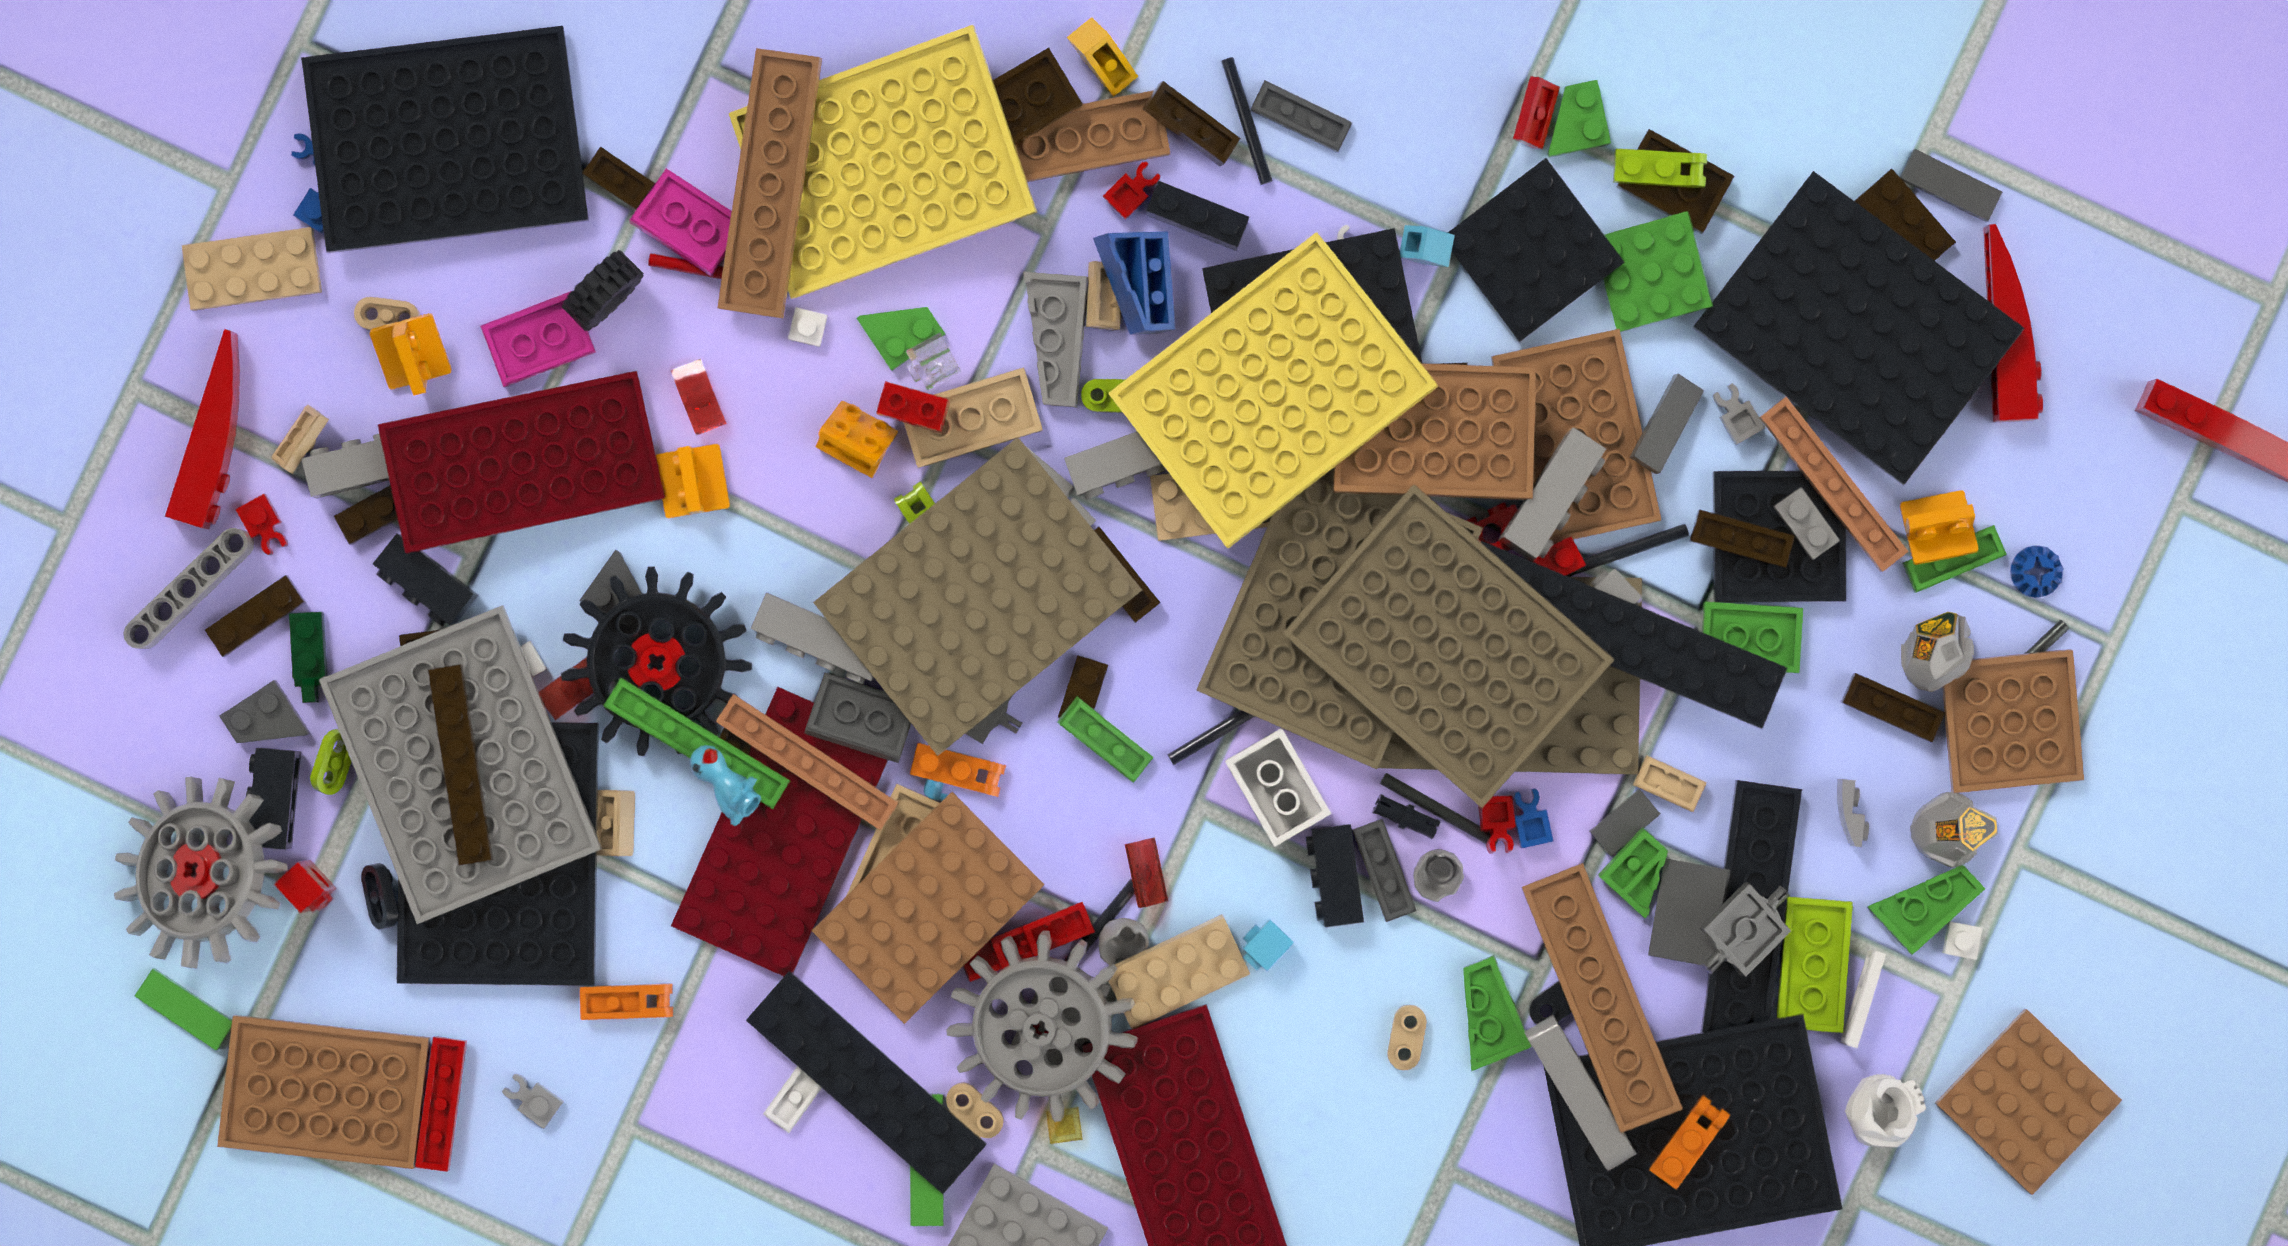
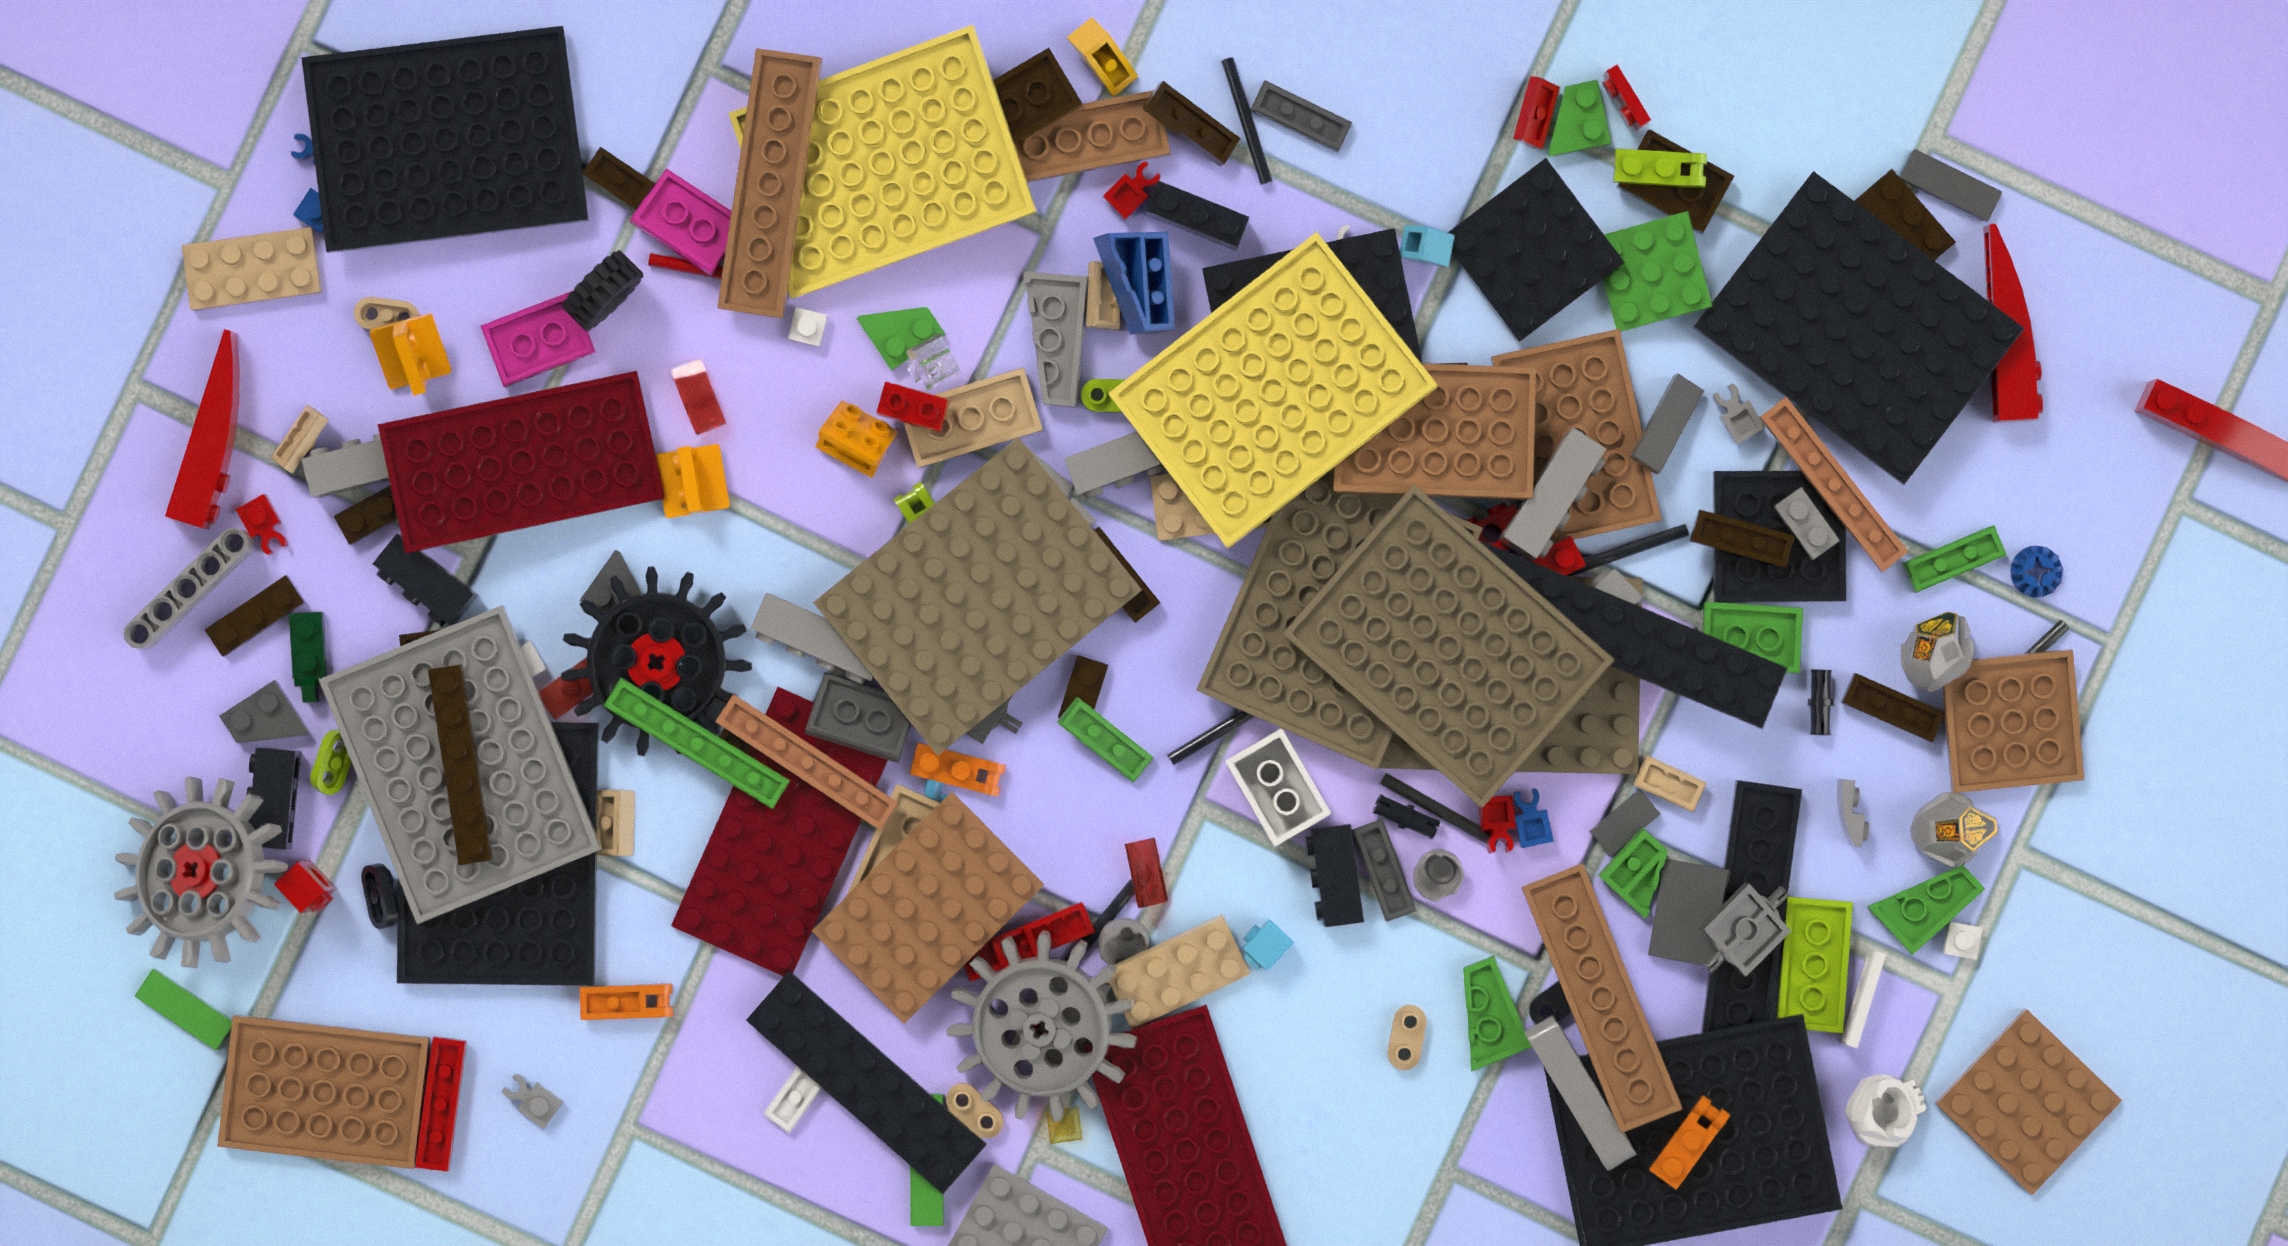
medium azure animal [690,745,761,826] -> none
light orange bracket [1900,490,1978,565] -> none
none -> red plate [1602,64,1651,131]
none -> black pin [1808,669,1834,735]

